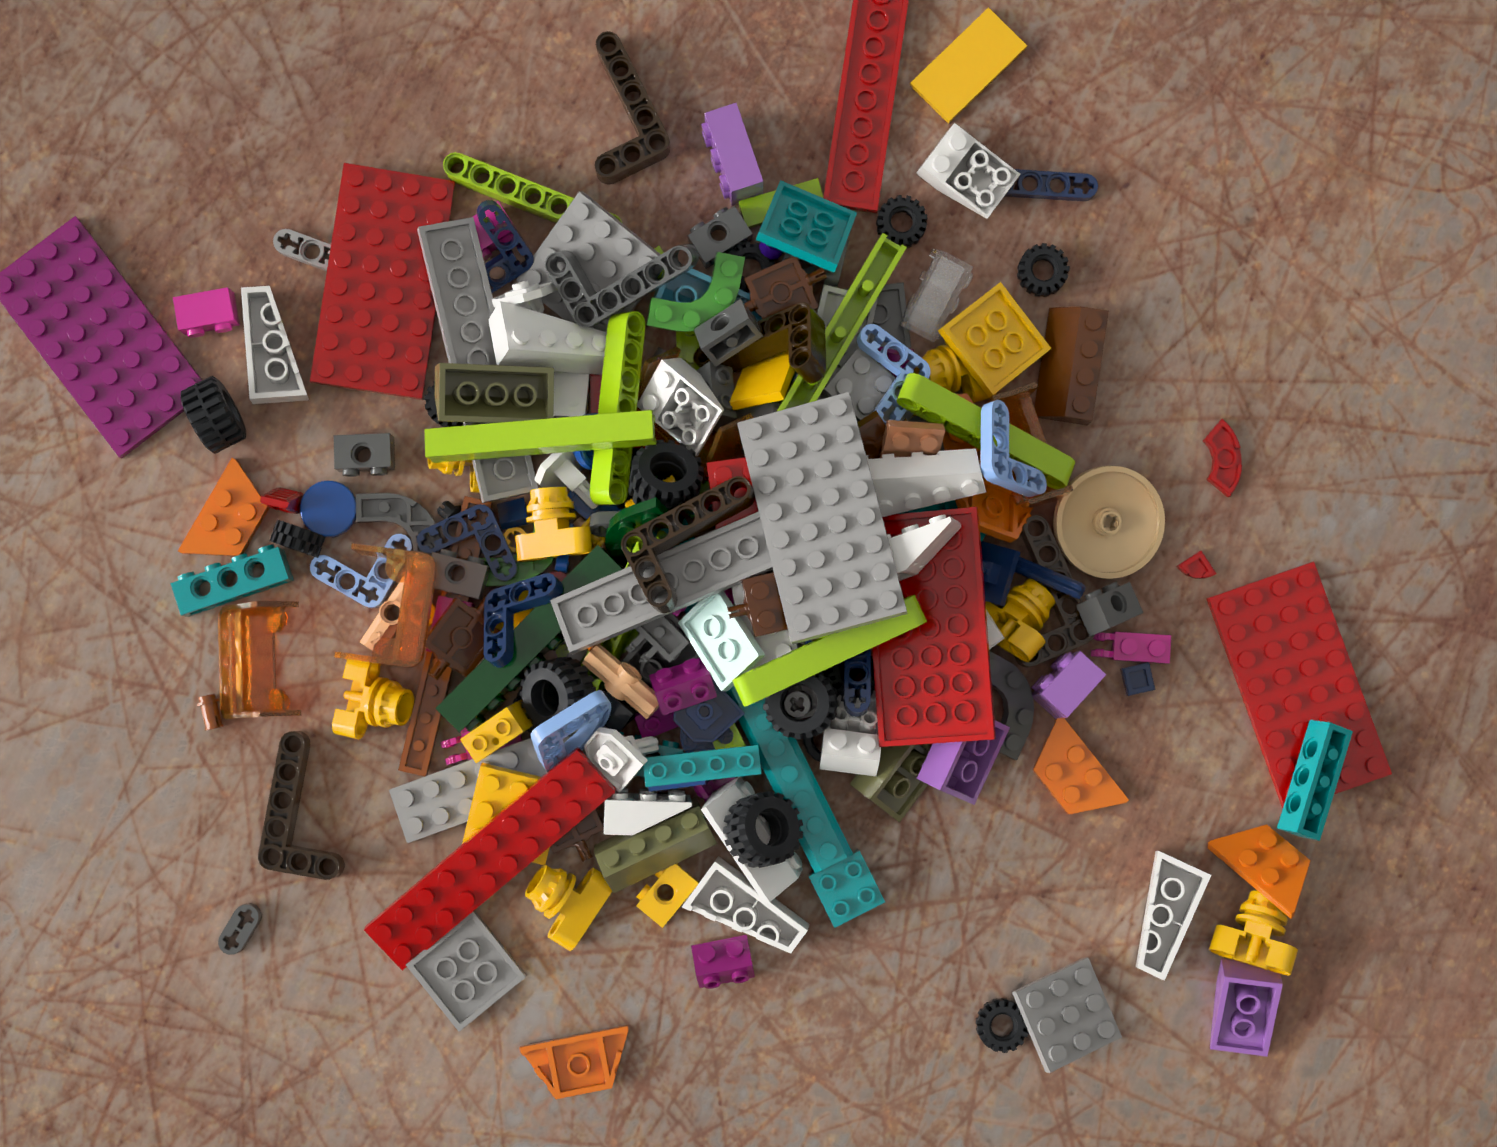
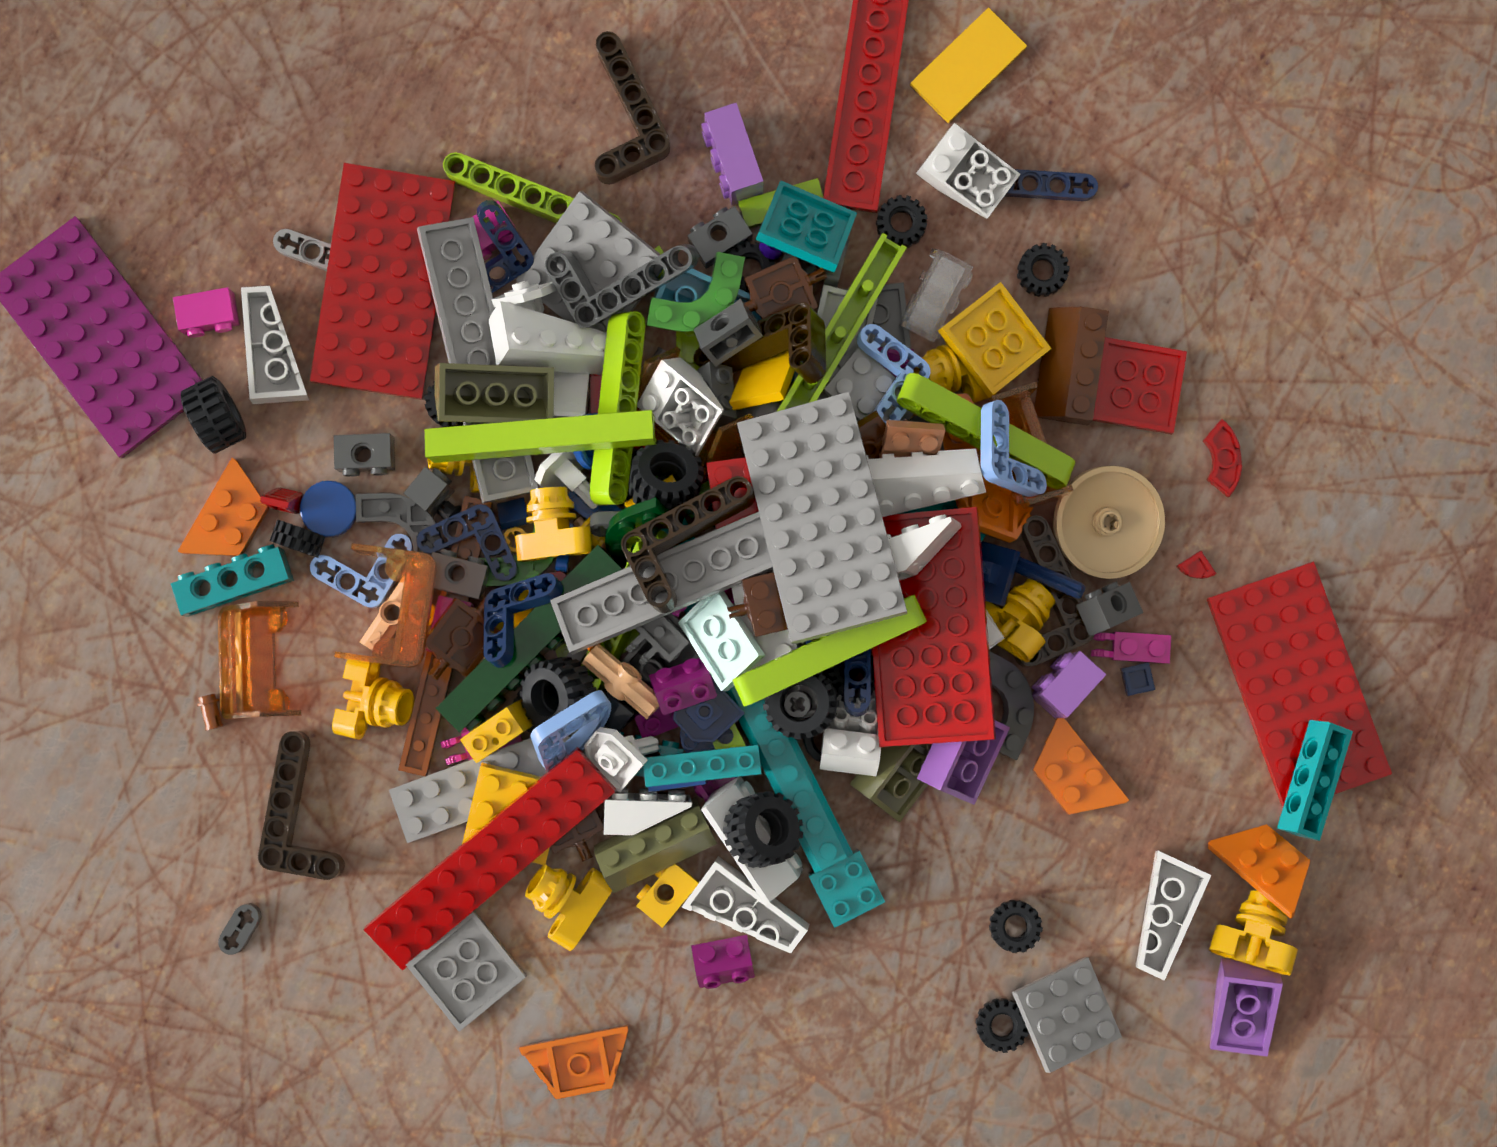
none -> dark grey brick [404,467,455,517]
none -> black tyre [989,900,1043,953]
none -> red plate [1093,337,1187,435]

